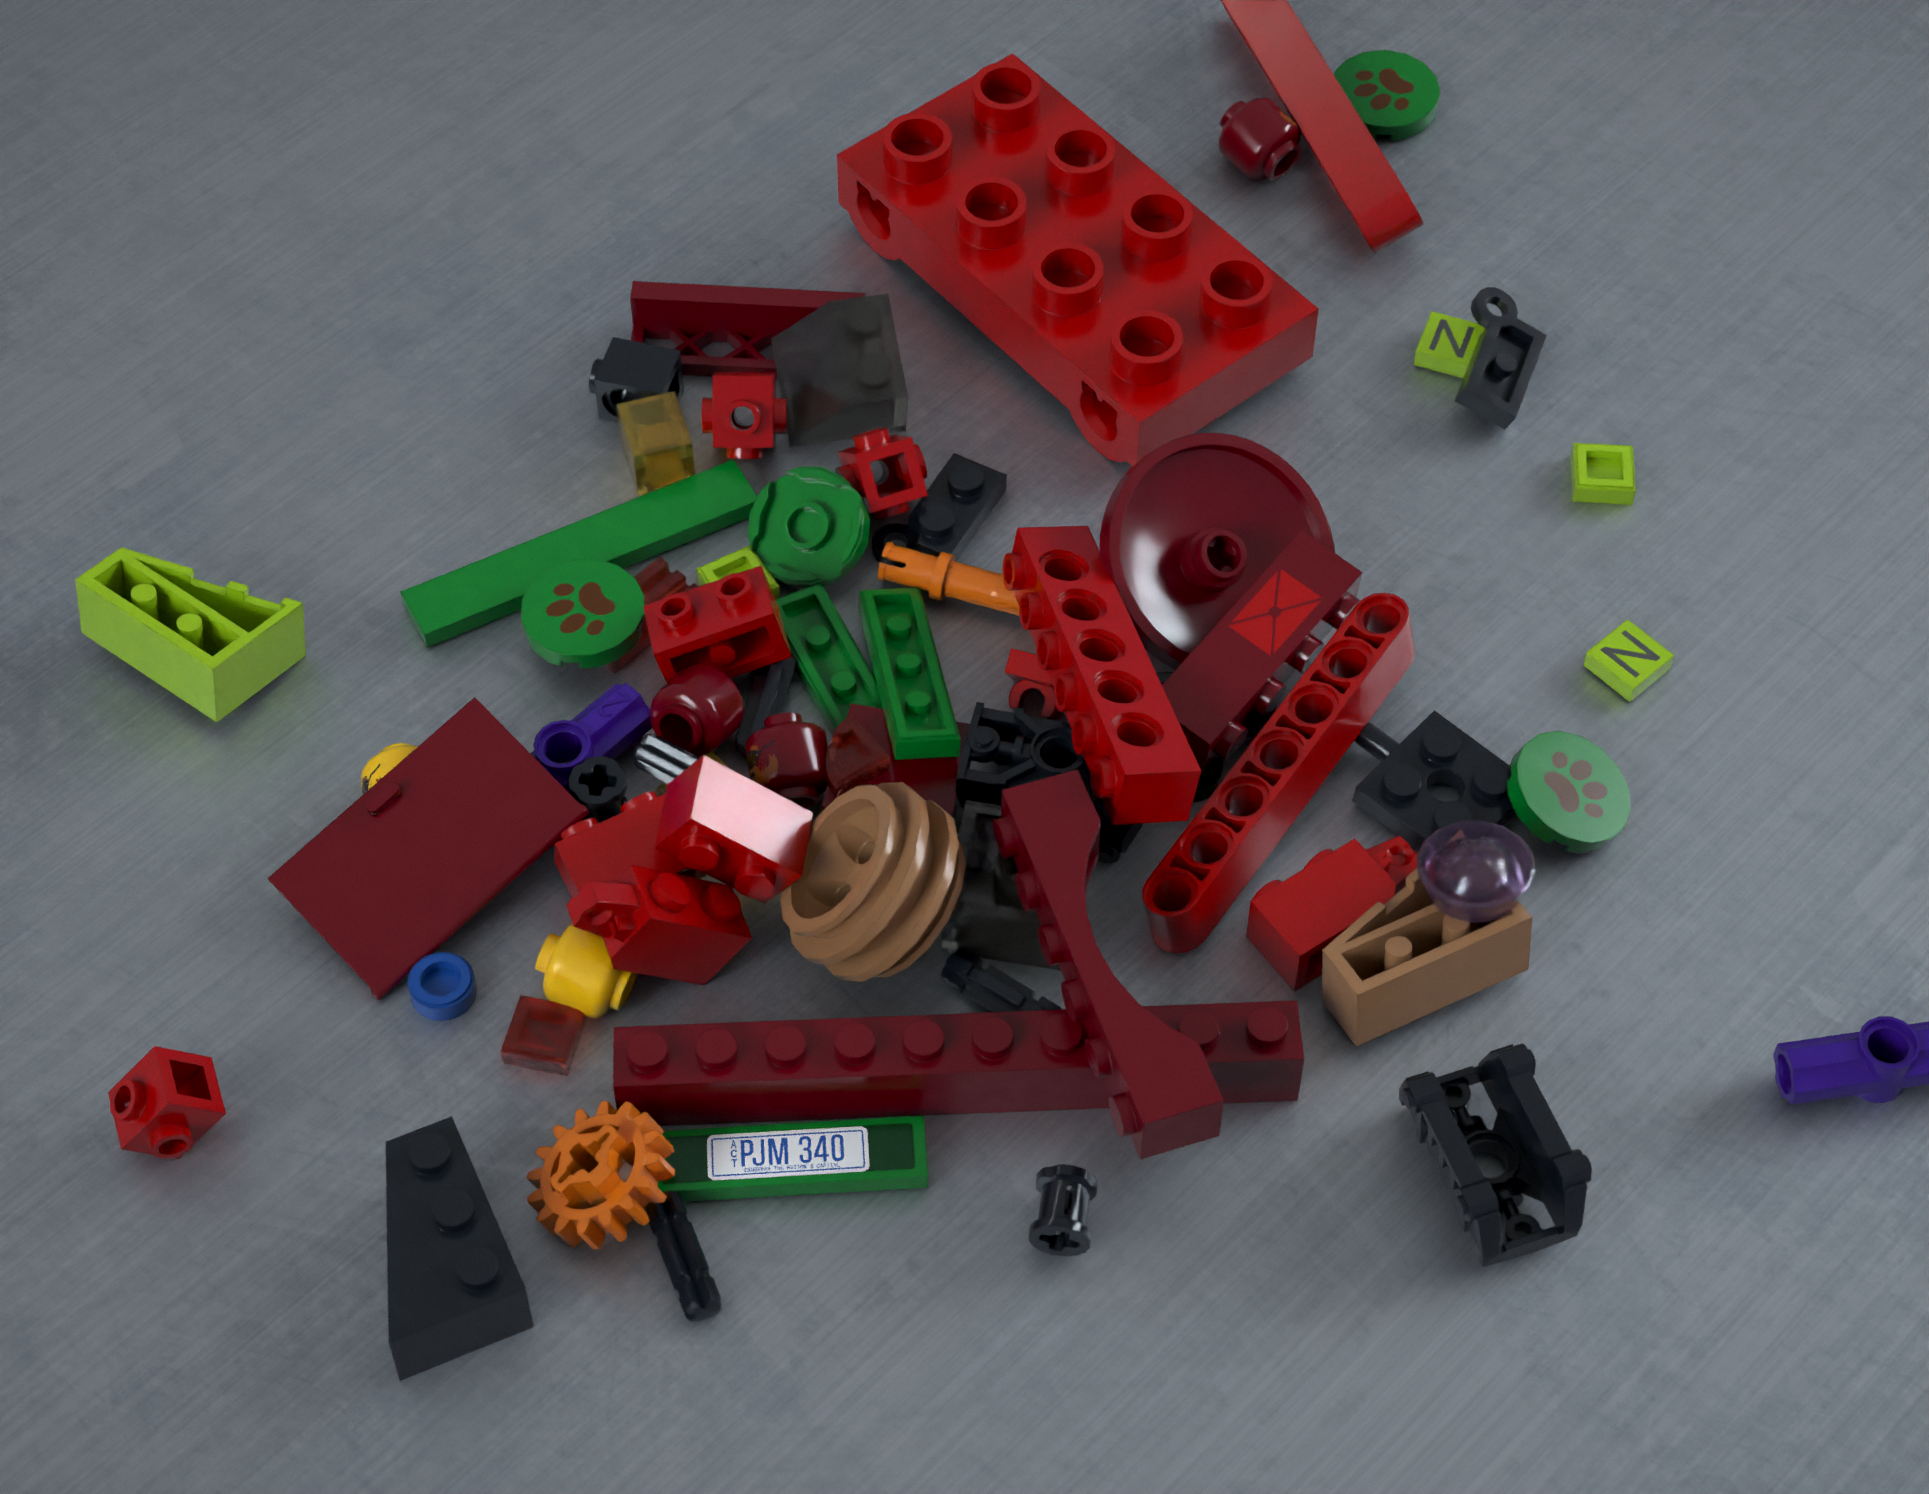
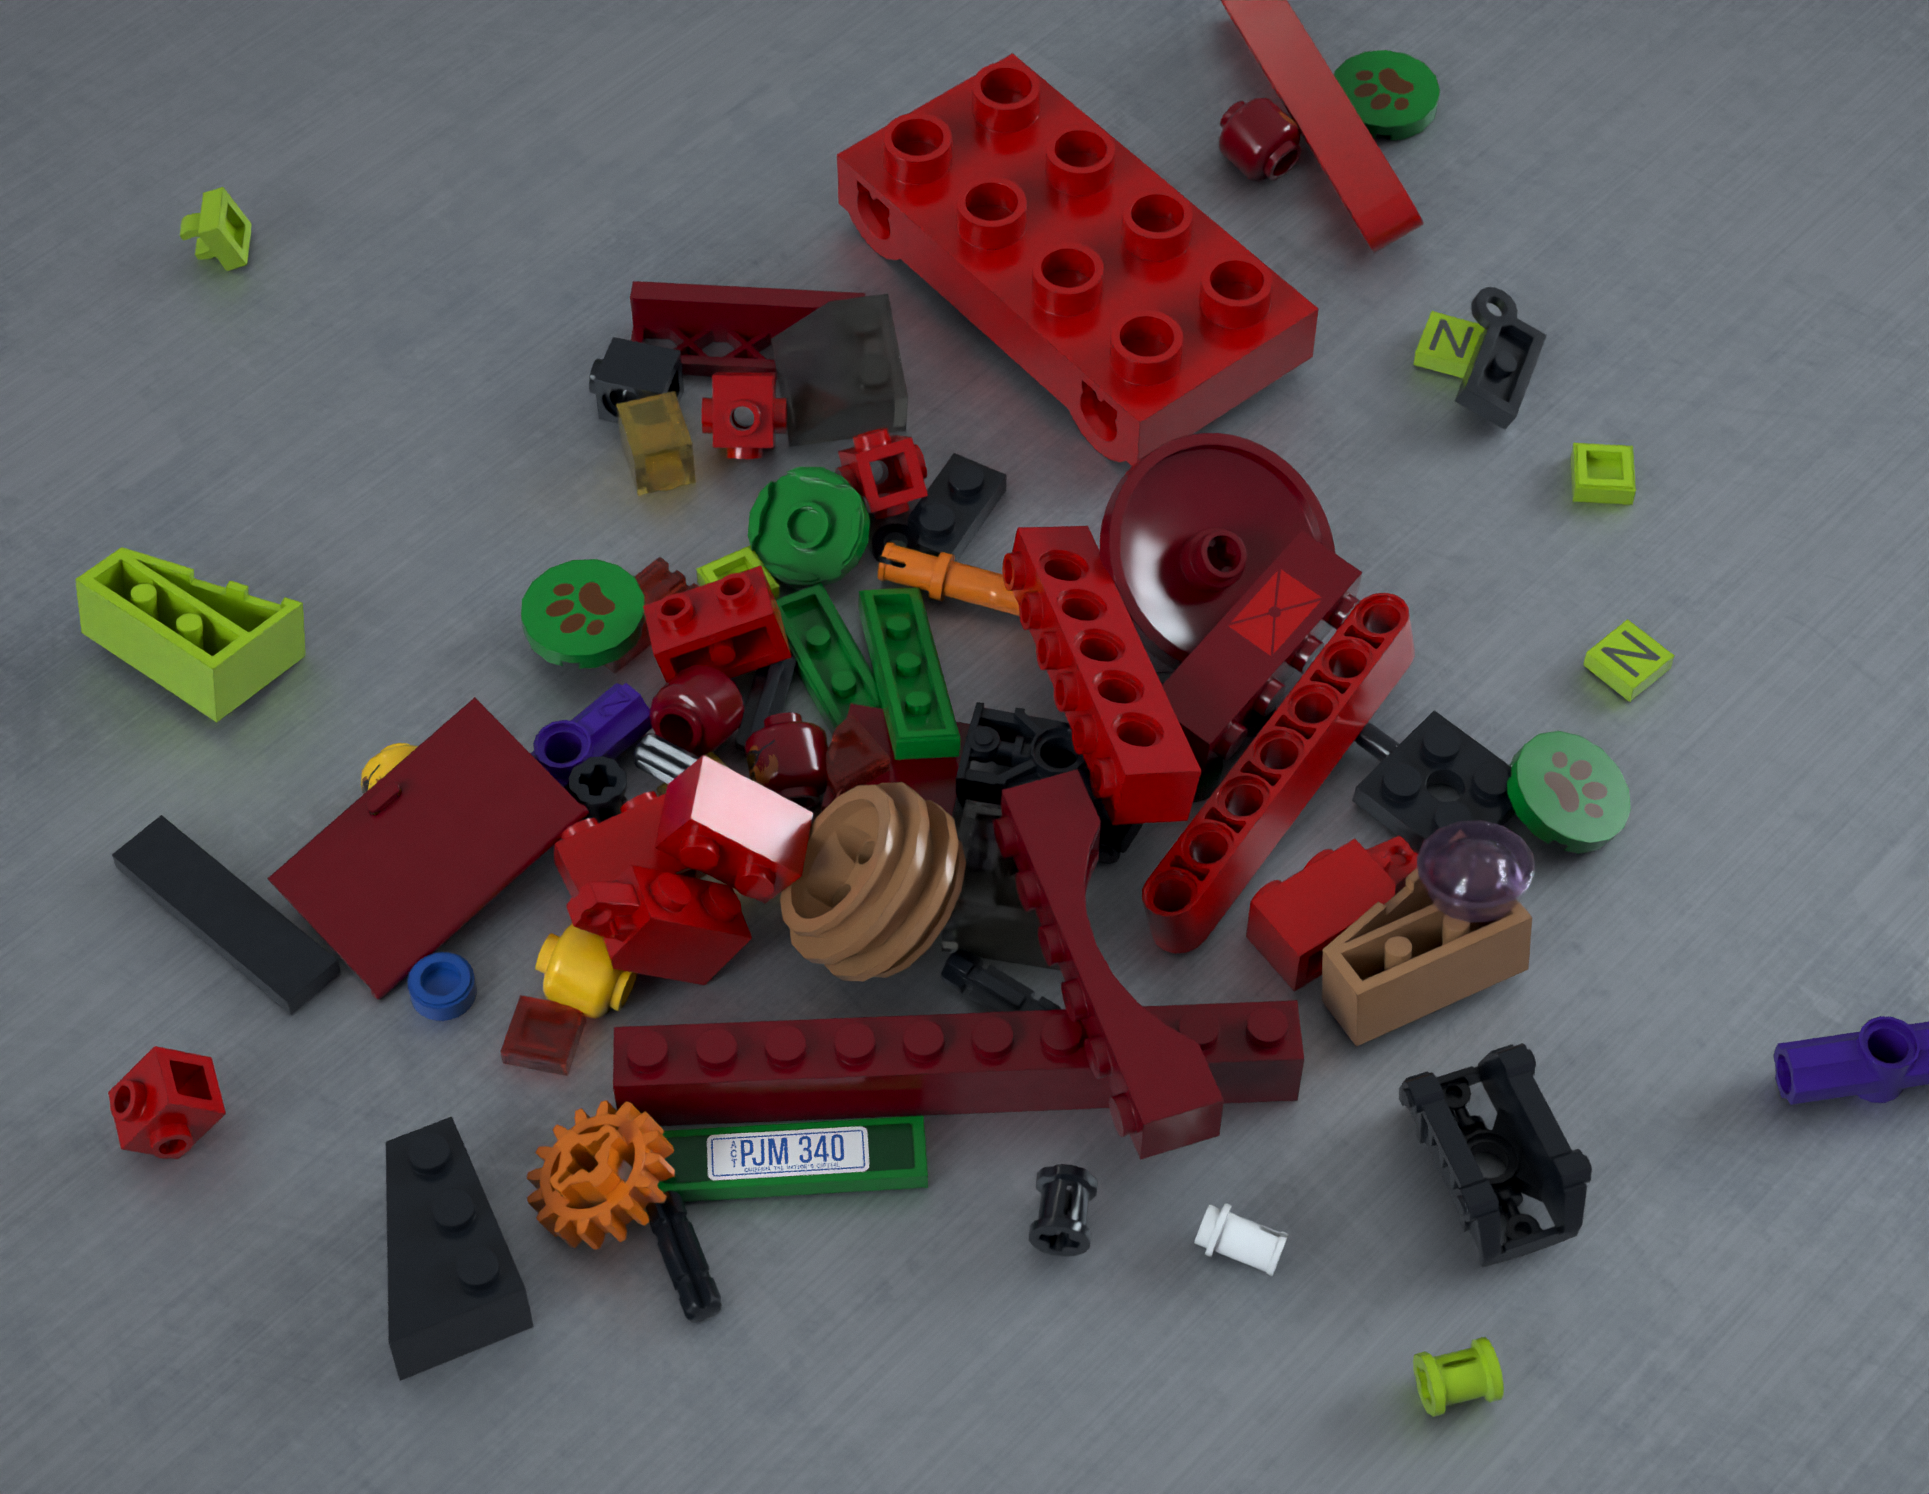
green tile [400,459,758,648] -> none
red tile [1005,648,1058,720] -> none
none -> black tile [112,815,341,1015]
none -> lime tile [180,187,252,271]
none -> white pin [1194,1203,1289,1277]
none -> lime bush [1413,1337,1504,1416]

